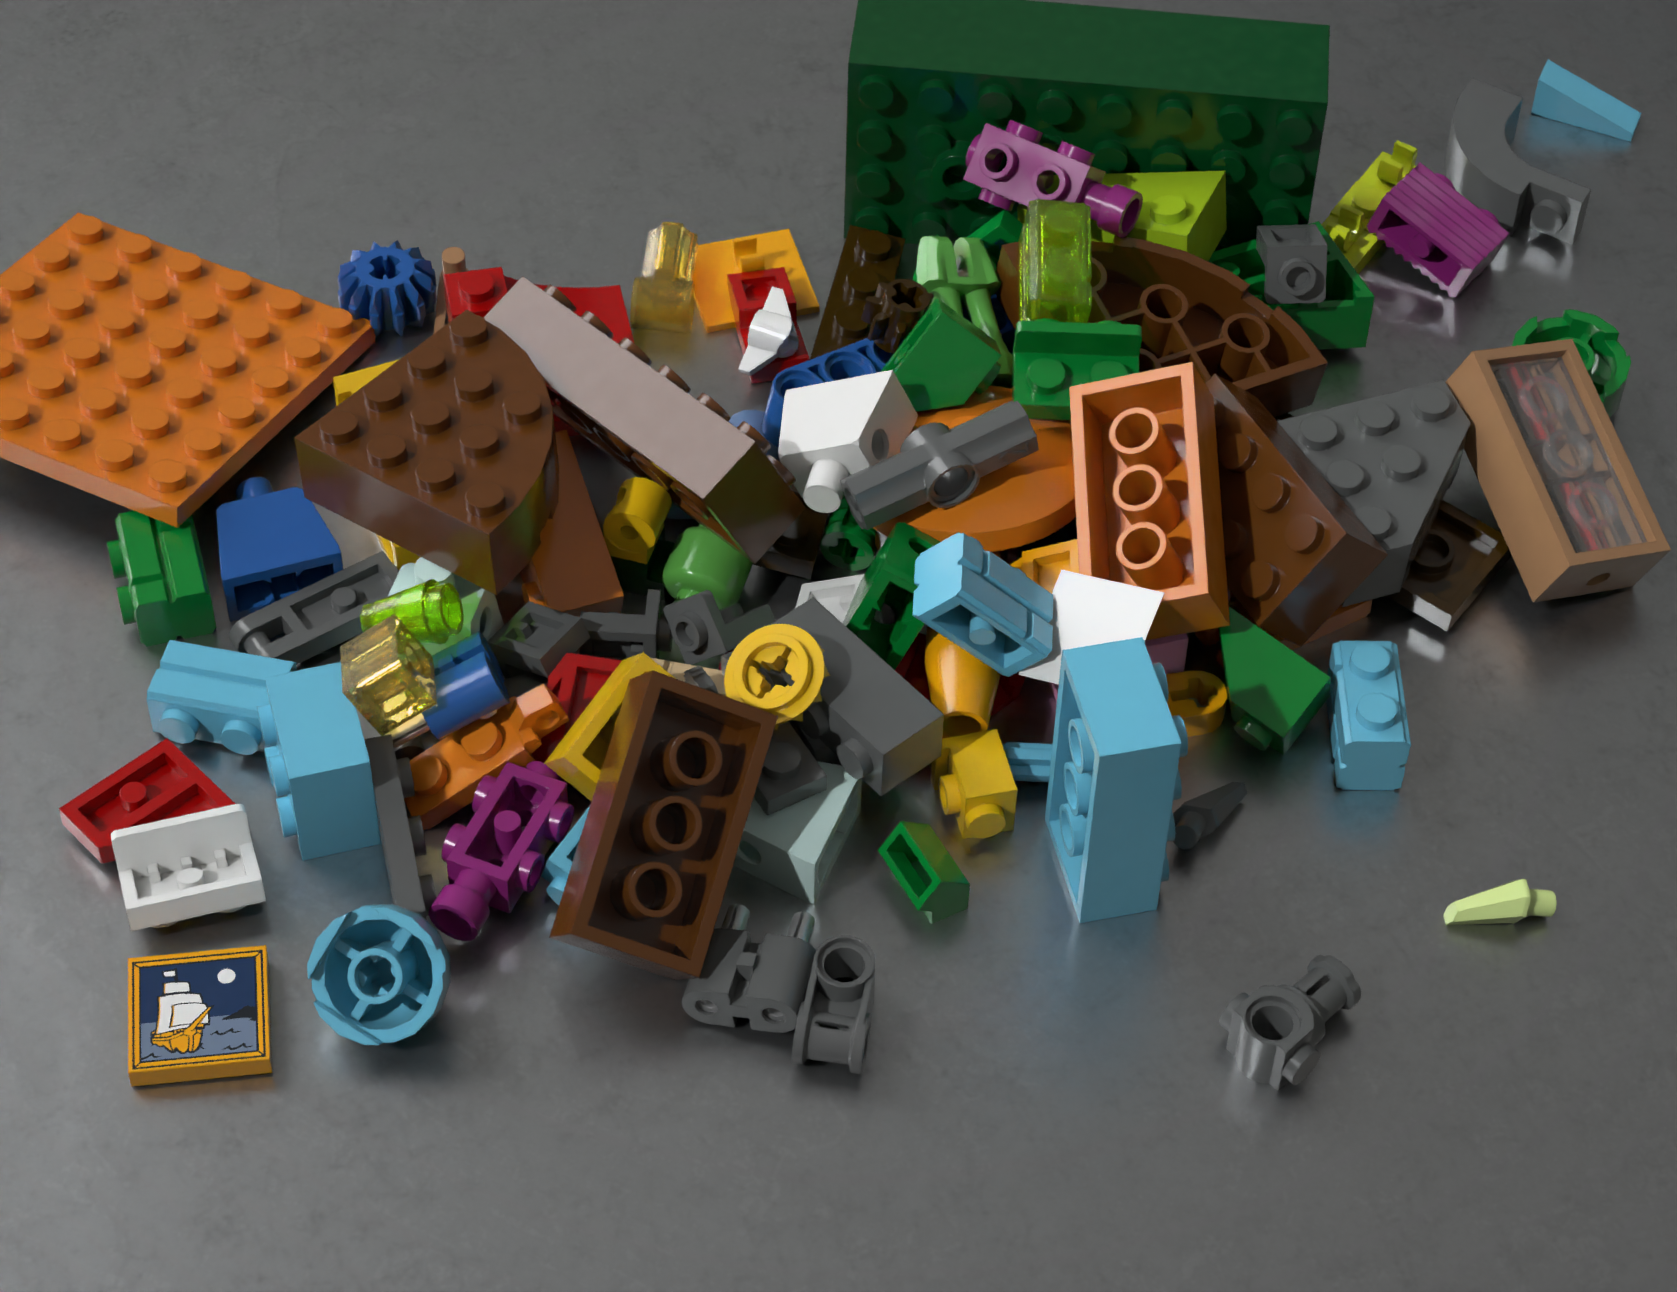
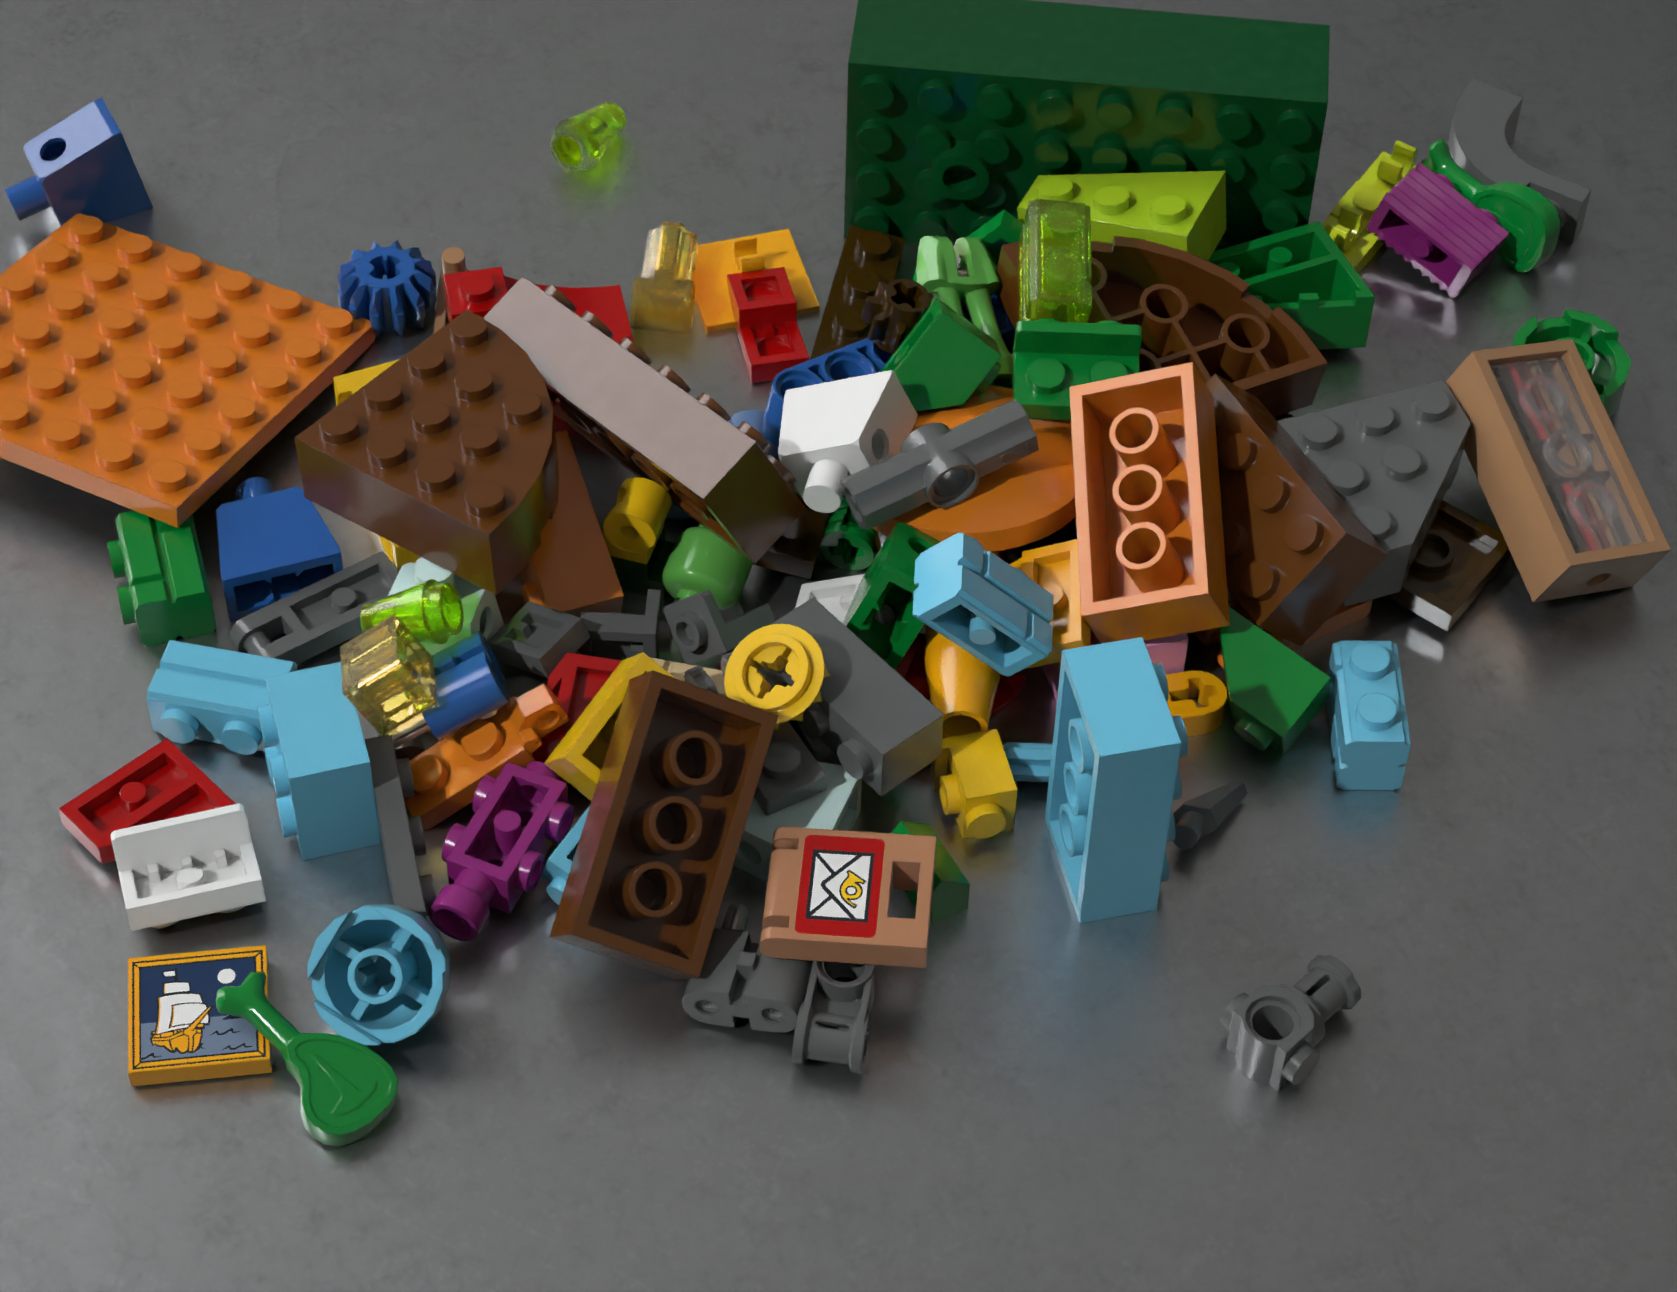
white piece [738,286,799,376] -> none
magenta brick [963,120,1143,238] -> none
white sticker [1018,570,1164,685] -> none
dark grey bracket [1256,224,1328,304] -> none
yellowish green bar [1443,879,1557,925] -> none
medium azure piece [1531,59,1642,142] -> none
none -> blue torso [4,97,153,226]
none -> green piece [216,971,398,1147]
none -> clear neon green cone [550,102,626,171]
none -> nougat container [760,827,936,968]
none -> green piece [1421,139,1560,272]

